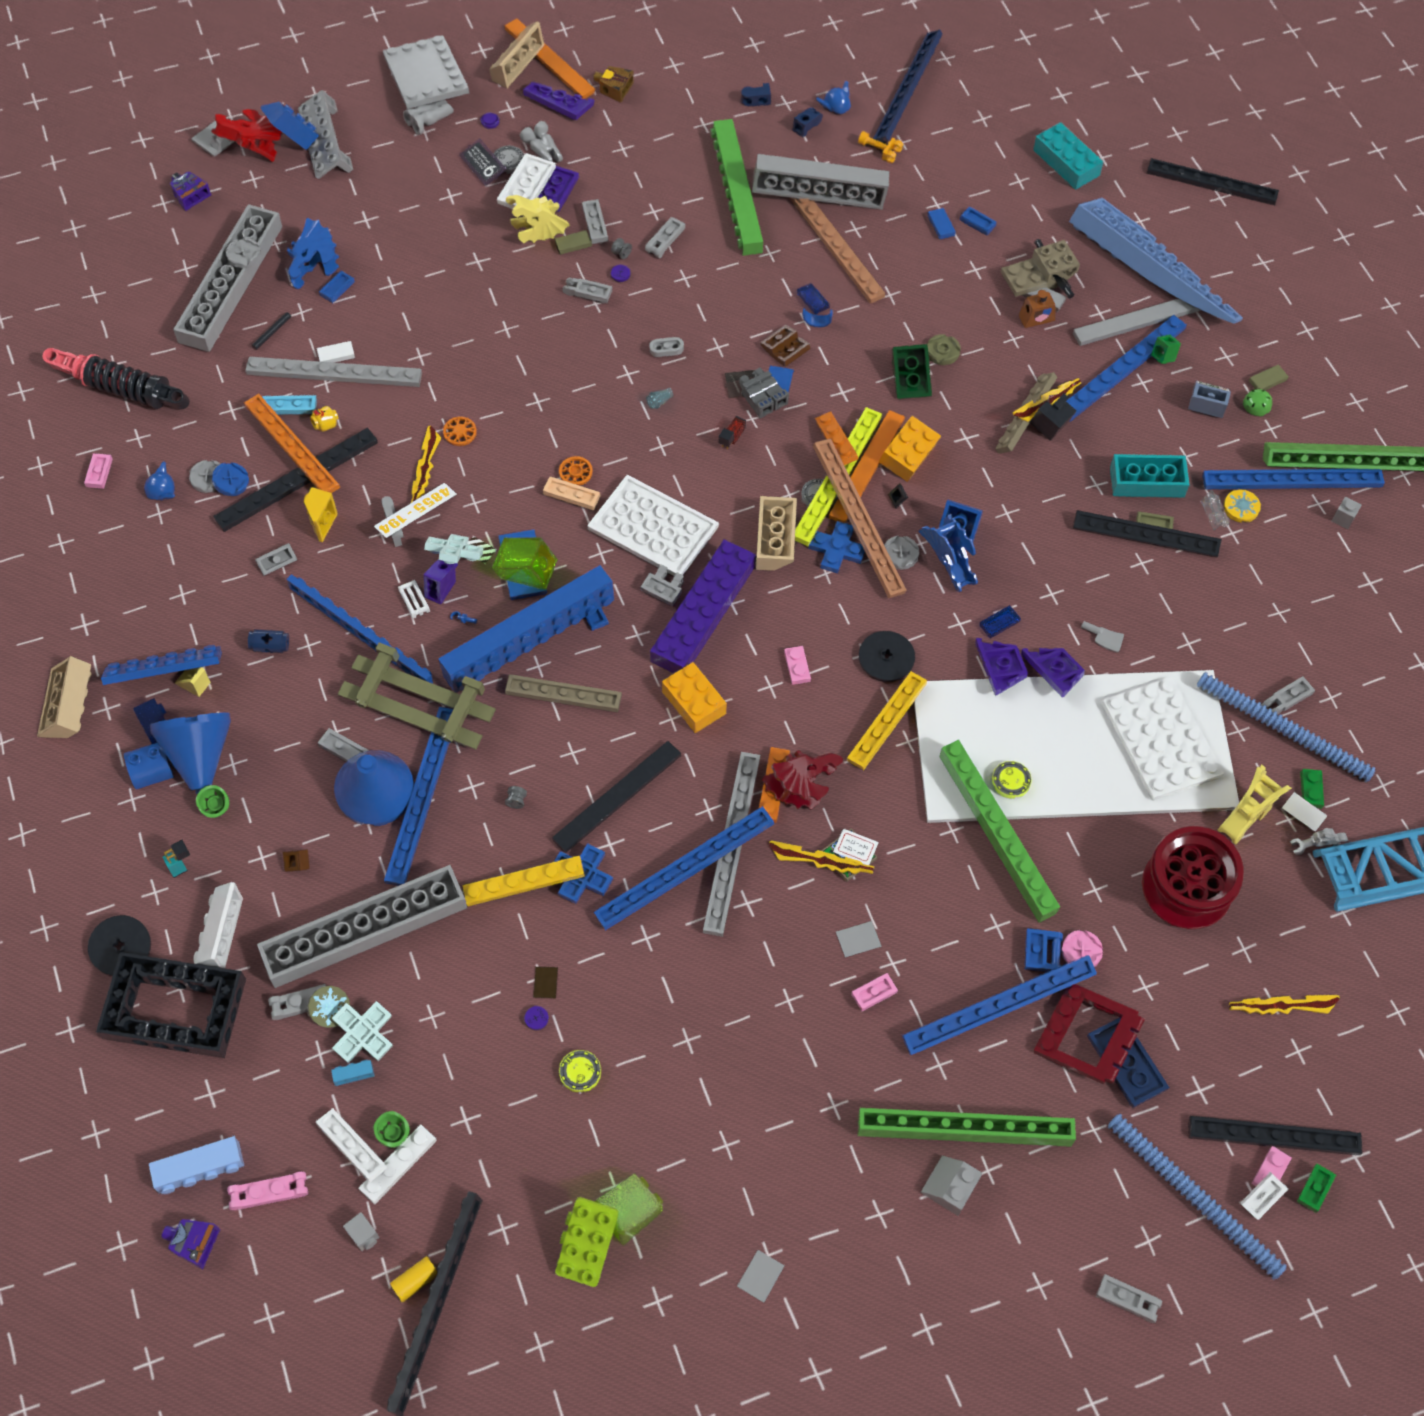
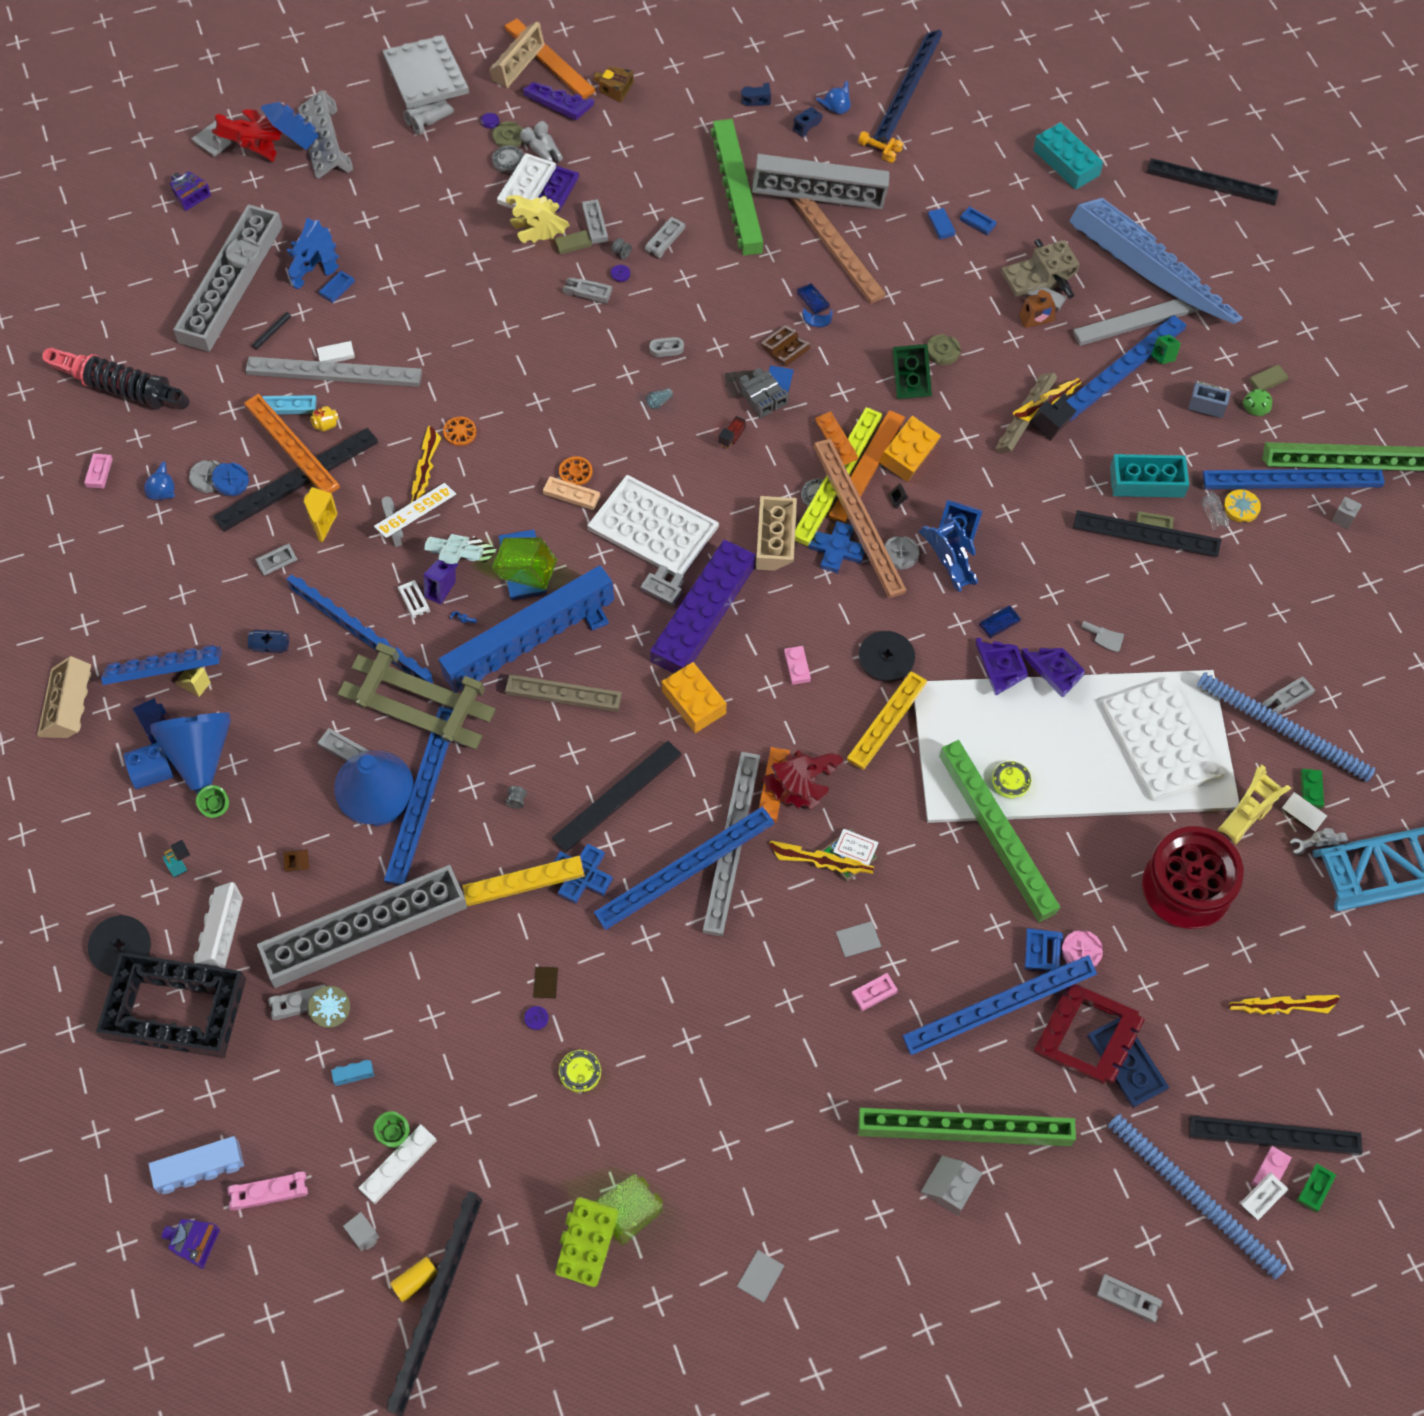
white plate [316,1108,387,1183] -> none
light aqua plate [332,1001,393,1063] -> none
piece [459,138,507,186] -> none
none -> olive tile [492,121,523,147]

